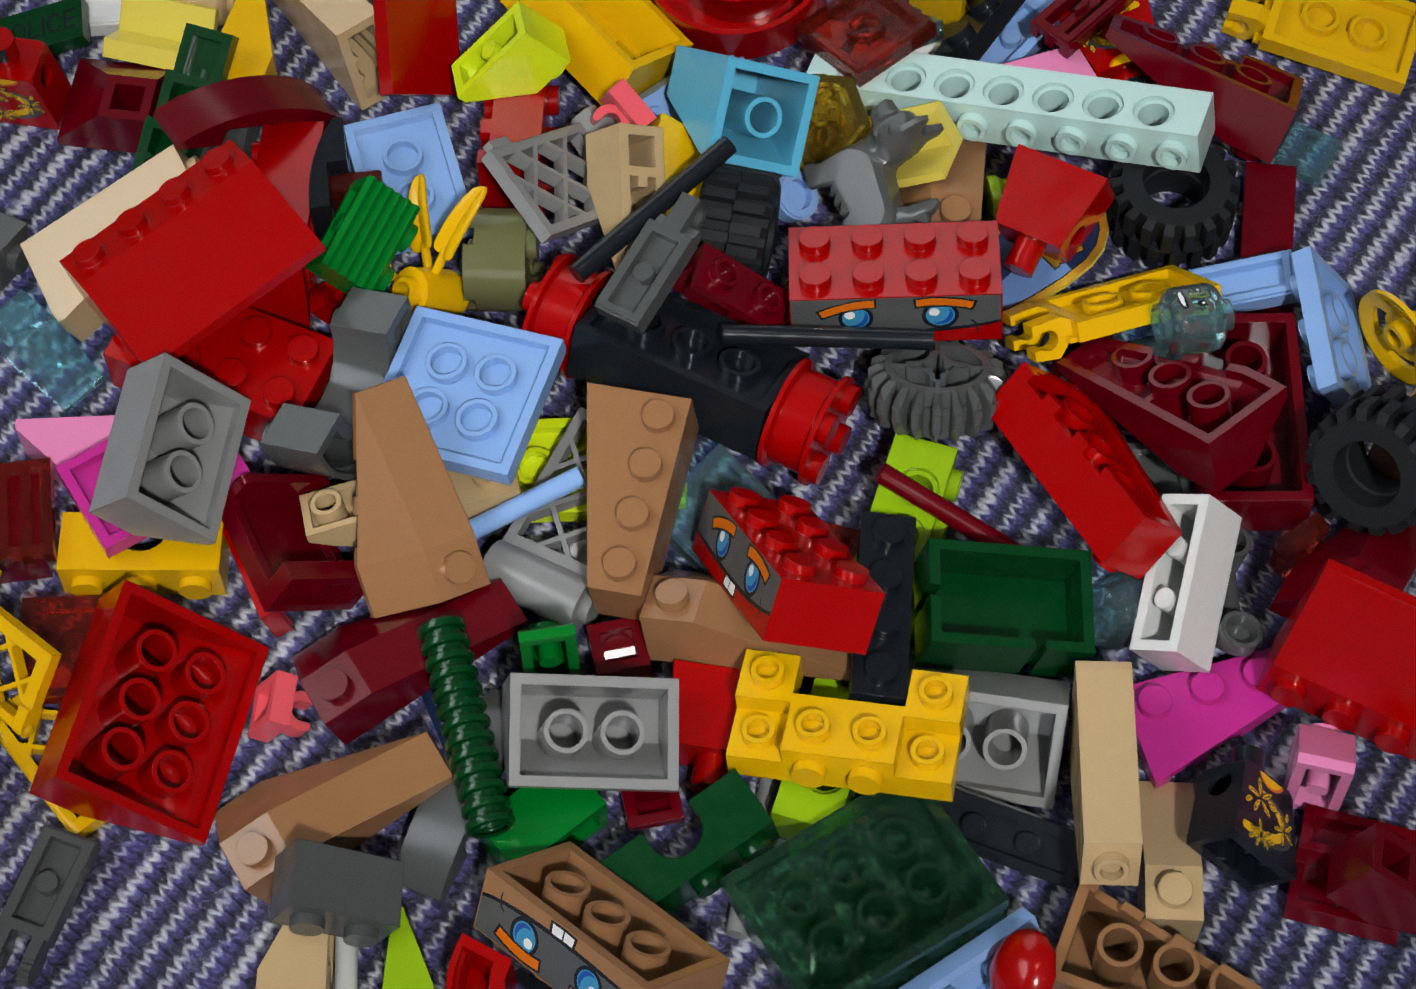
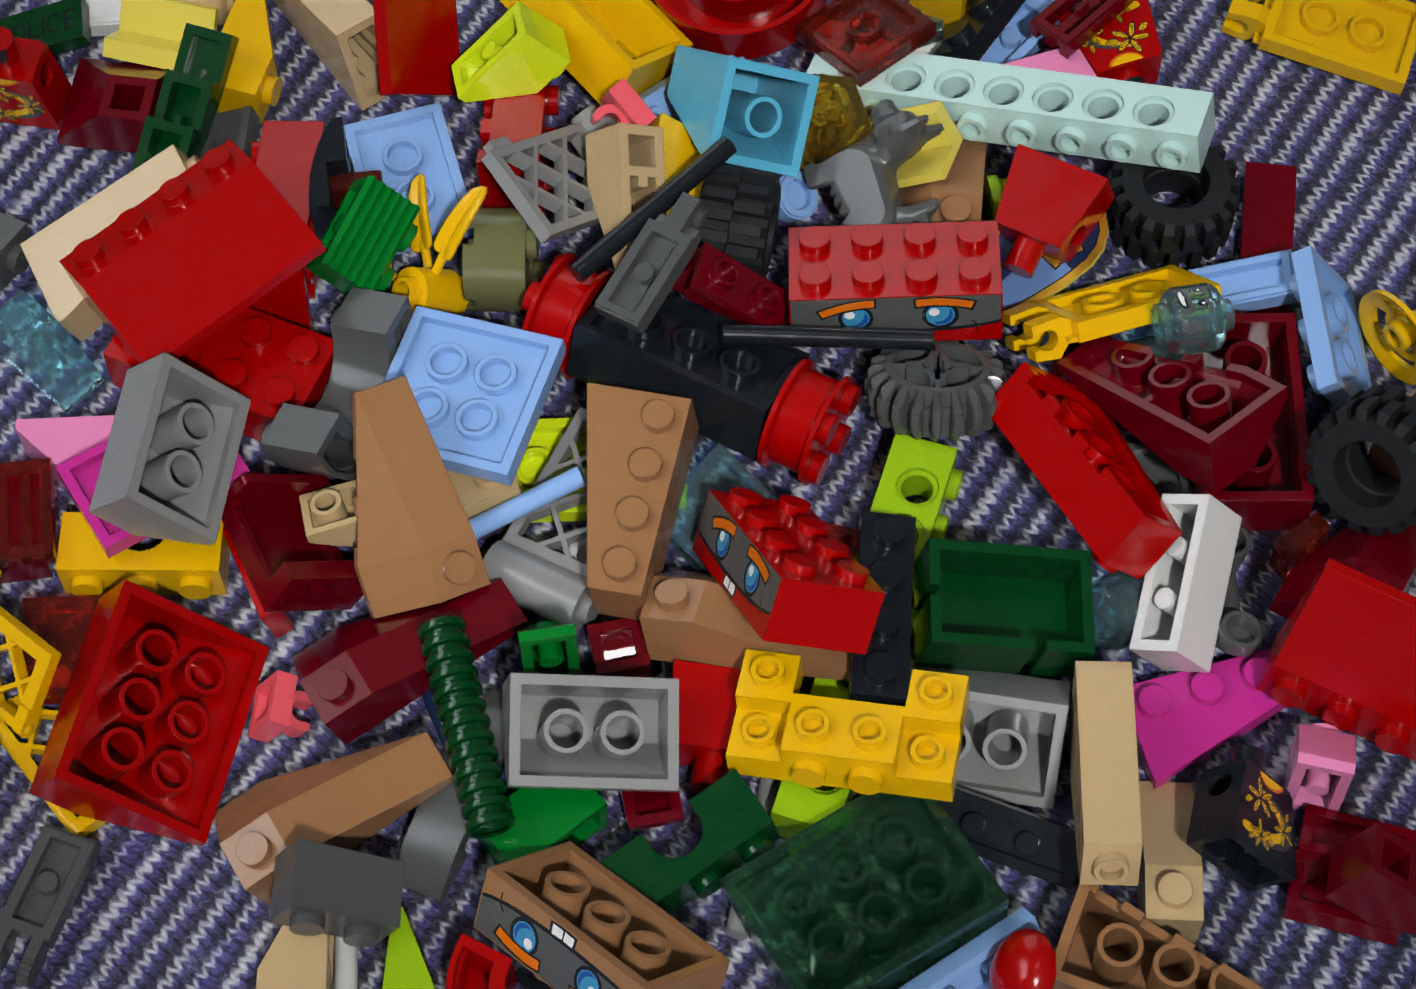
dark red slope [153,75,346,150] -> none
red tile [309,281,347,325] -> none
dark red bar [874,463,1022,545] -> none
dark red wedge [1105,13,1304,164] -> none
clear light blue tile [1274,121,1342,188] -> none

